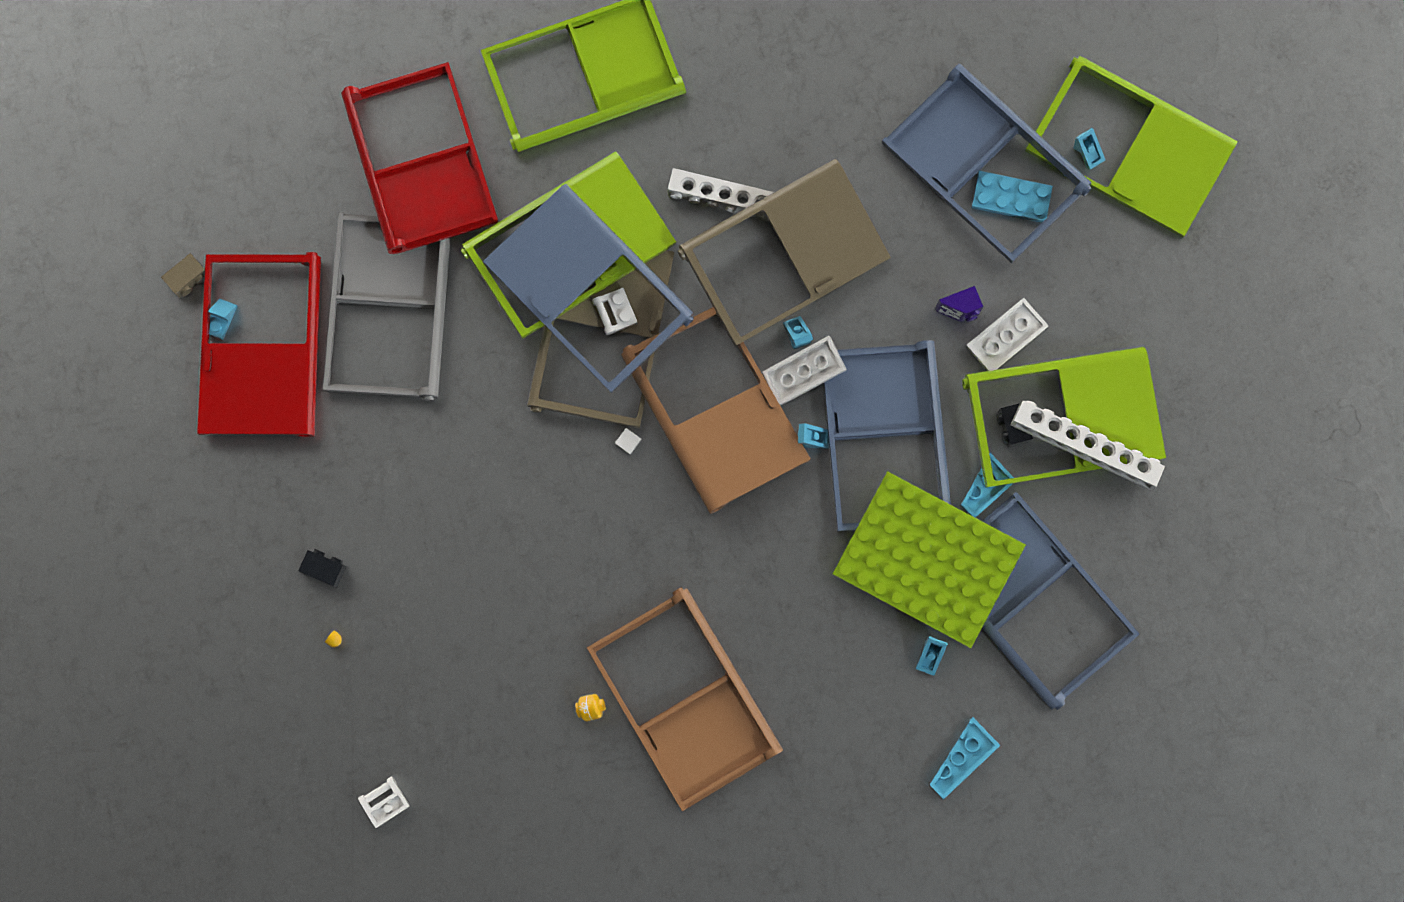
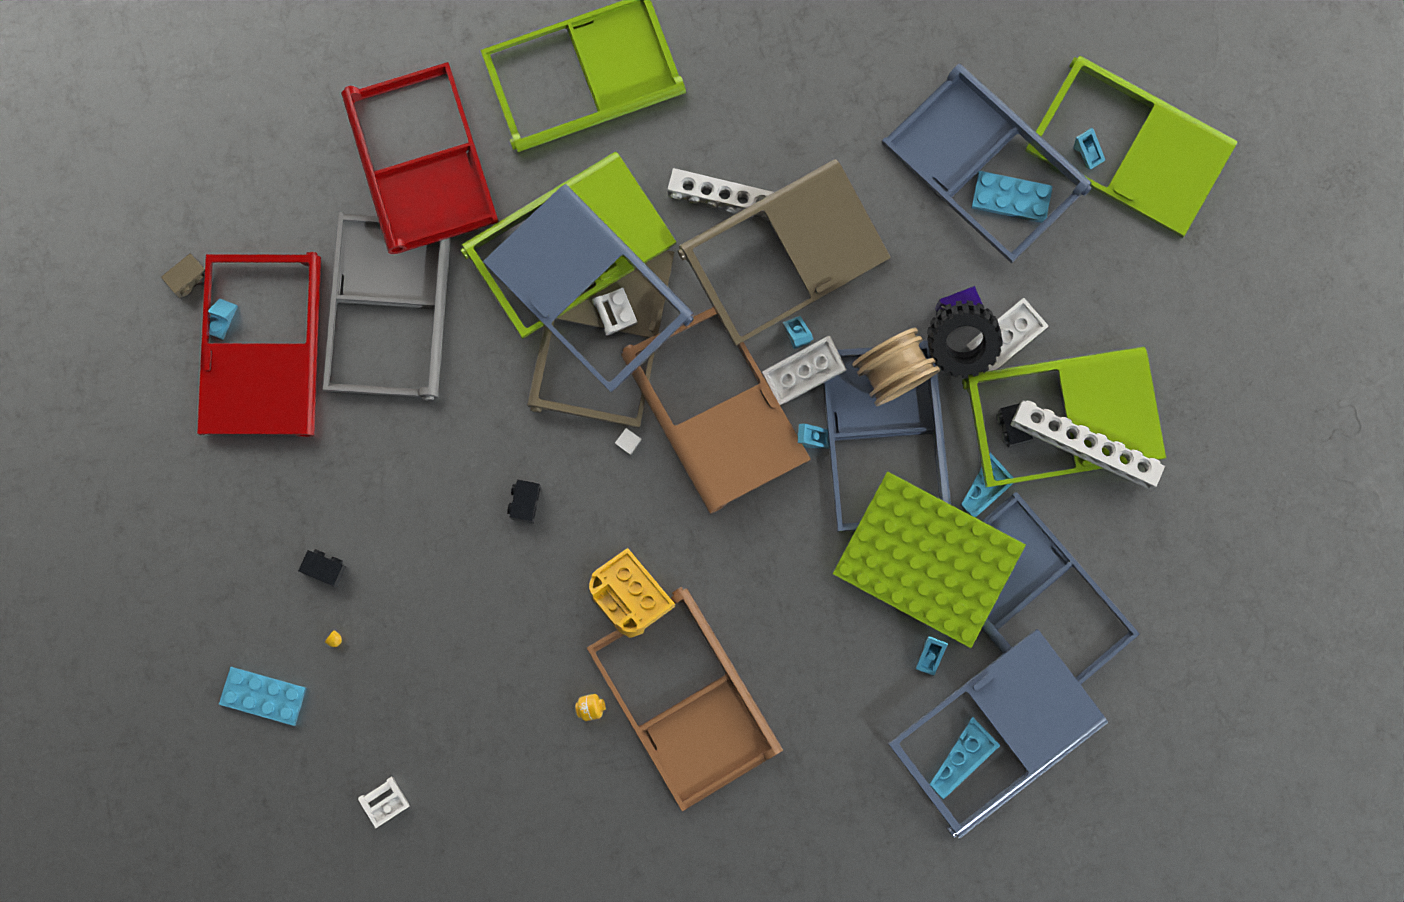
none -> medium azure plate [219,667,306,726]
none -> black brick [507,479,541,524]
none -> yellow plate [589,548,675,638]
none -> tan wheel [852,327,940,406]
none -> sand blue door [888,629,1108,839]
none -> black tyre [927,300,1003,378]

